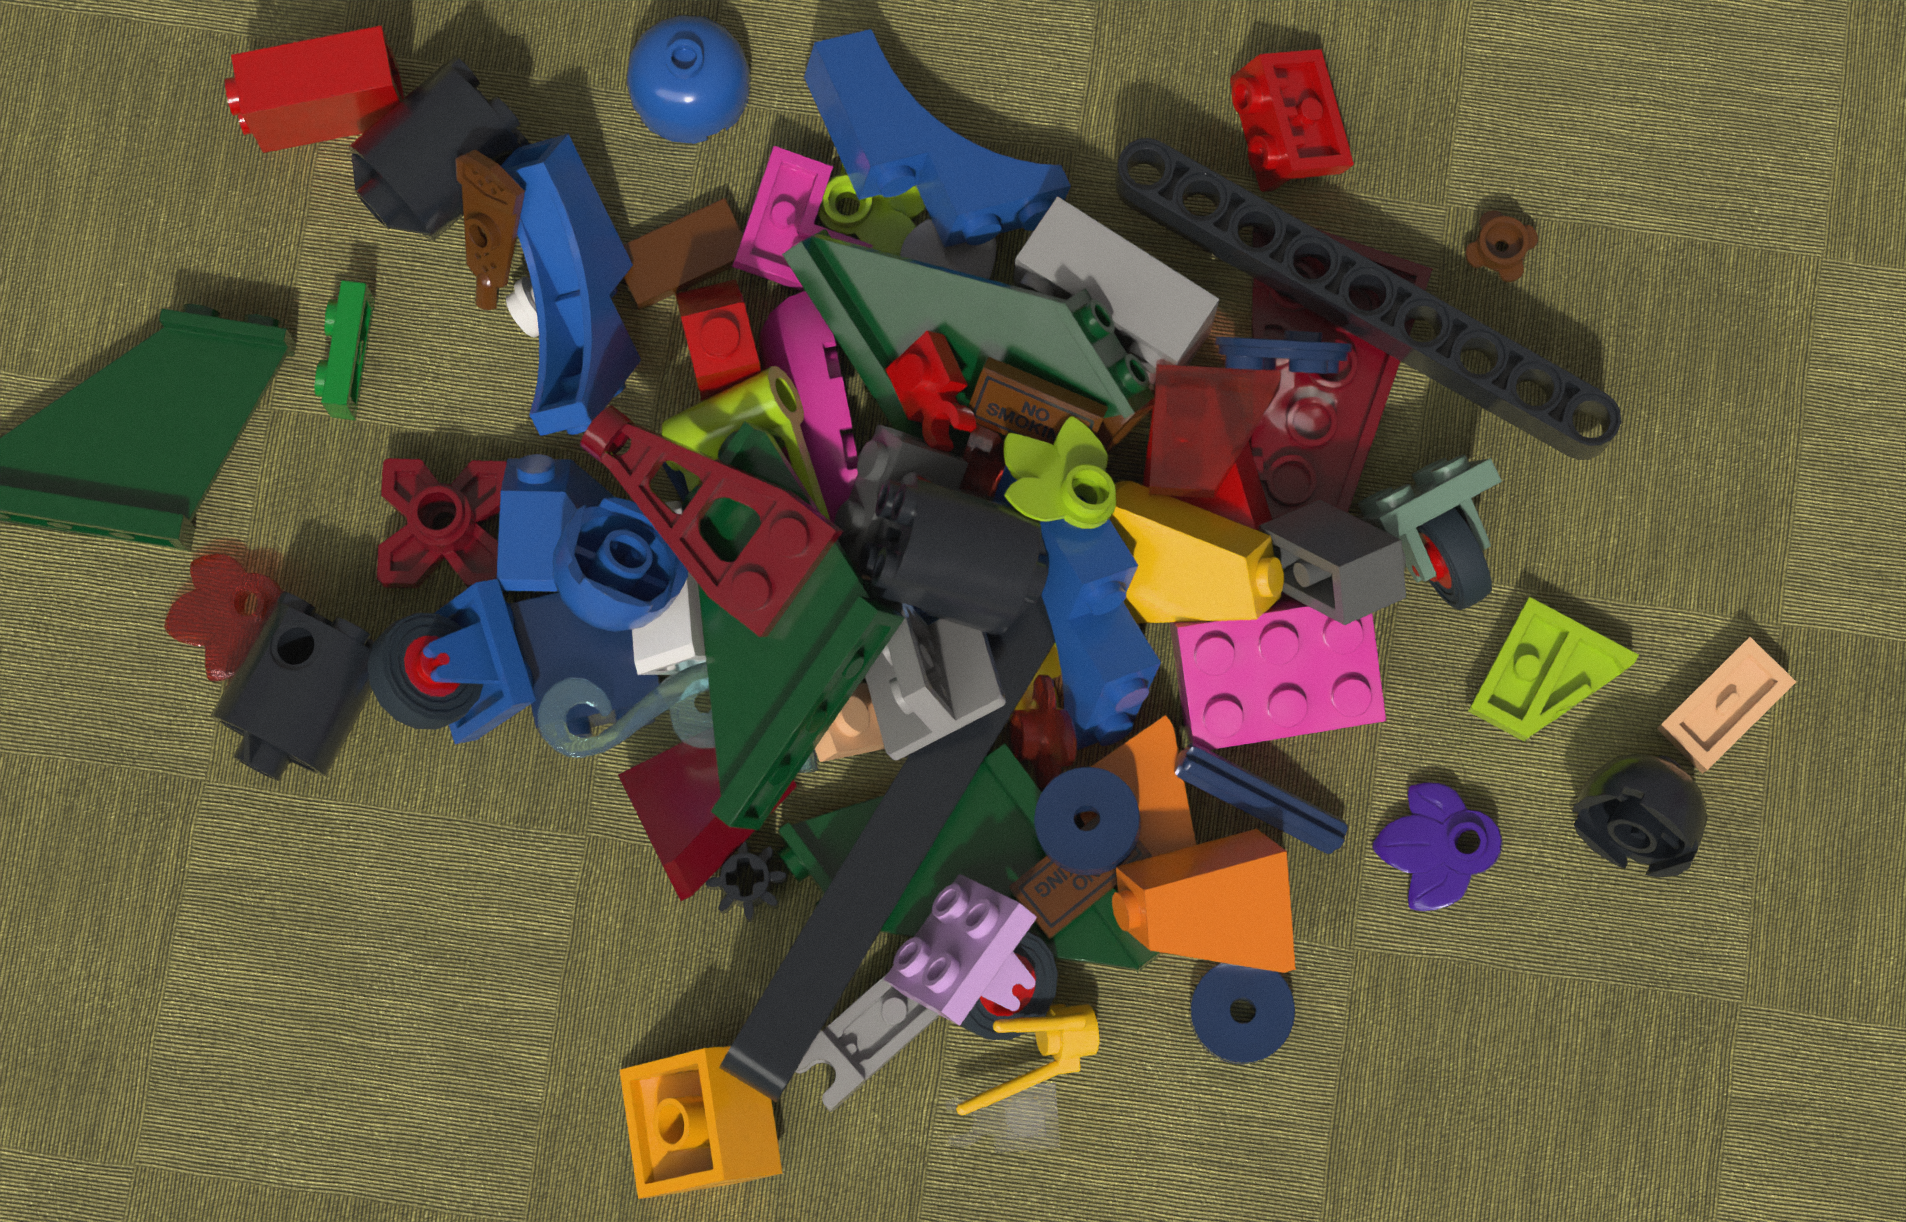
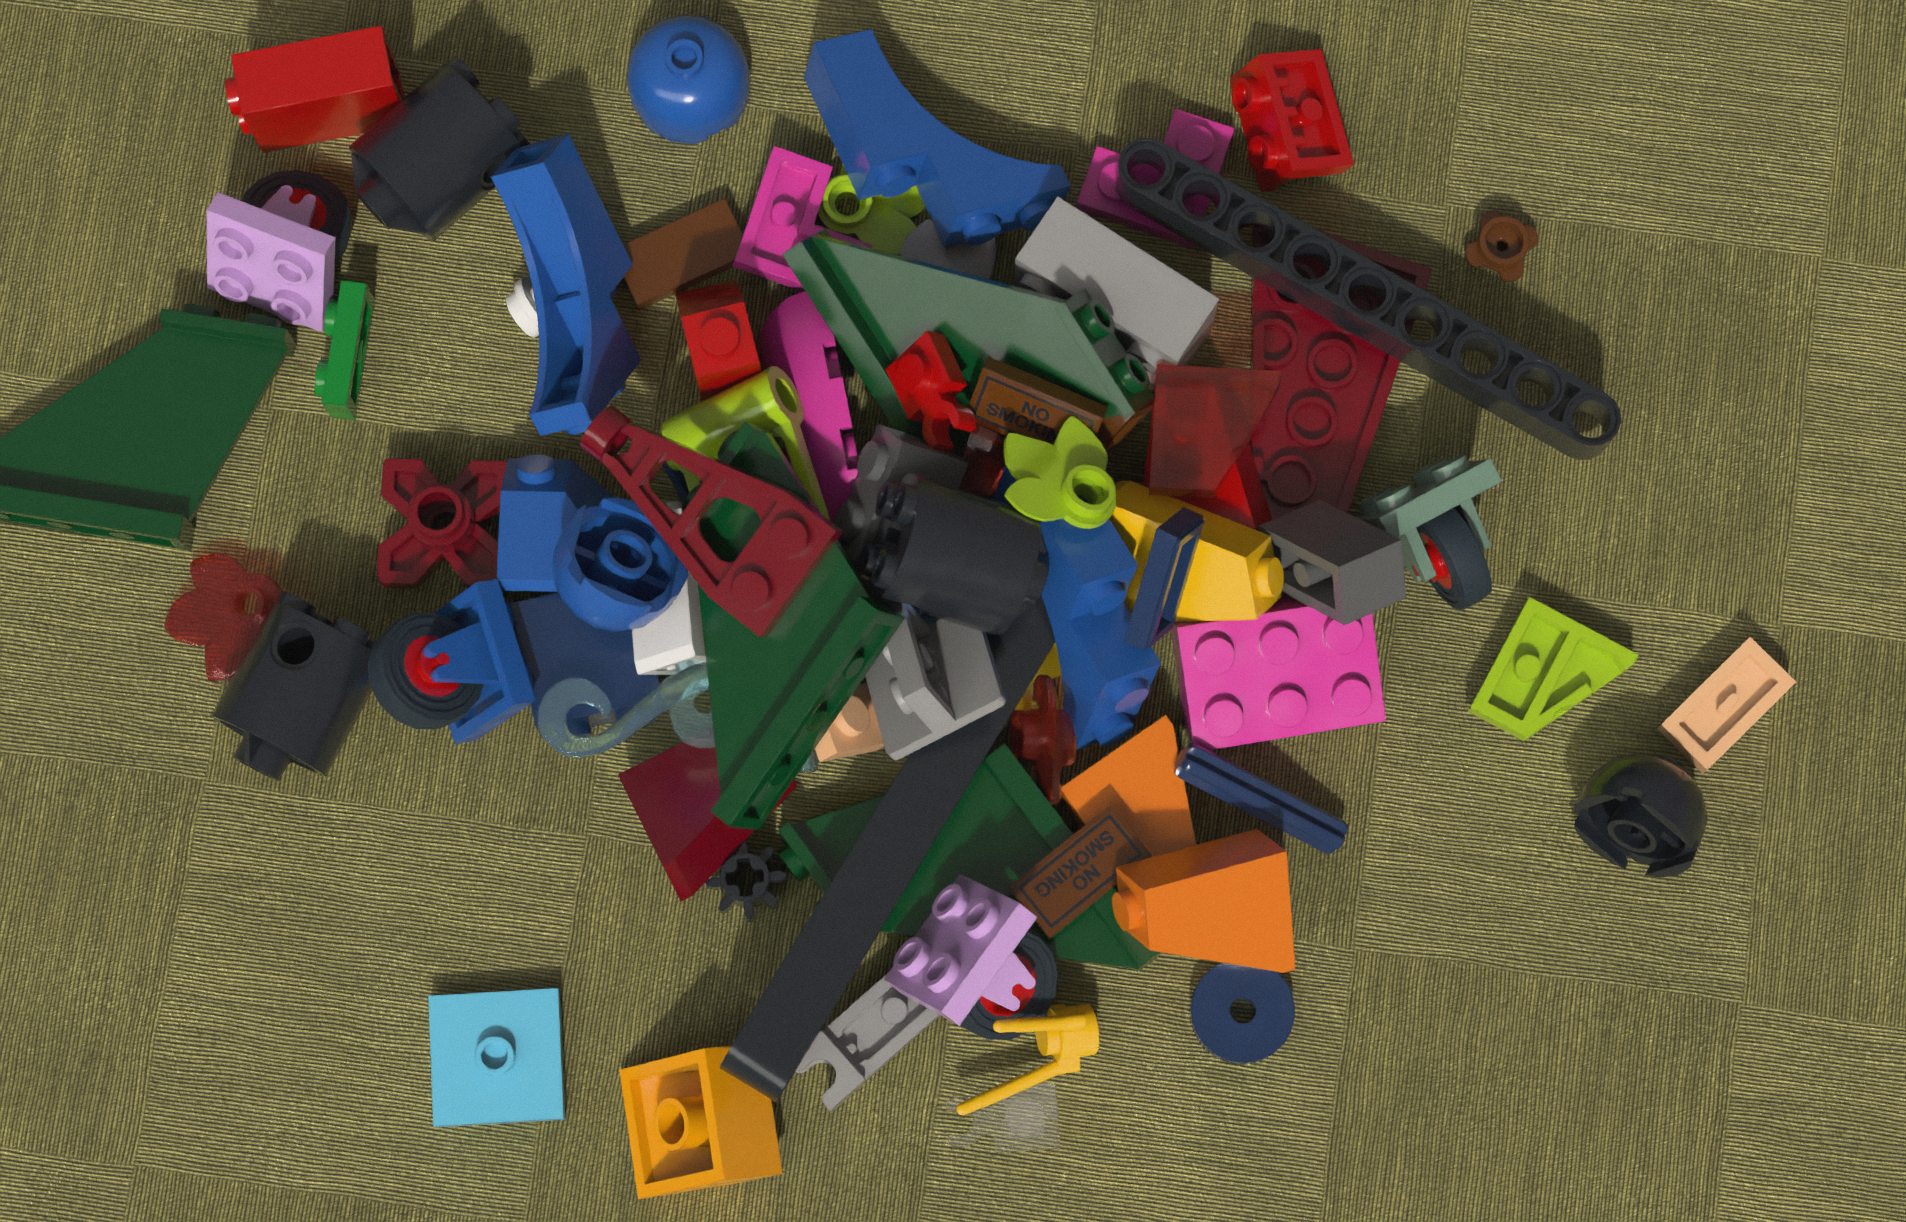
reddish brown piece [455,150,525,310] -> none
dark blue piece [1034,767,1141,875] -> none
dark blue piece [1215,330,1352,374] -> none
dark purple plate [1372,782,1503,912] -> none
none -> lavender plate [206,170,352,332]
none -> medium azure plate [428,988,566,1128]
none -> dark pink plate [1076,109,1235,249]
none -> dark blue tile [1124,507,1205,650]

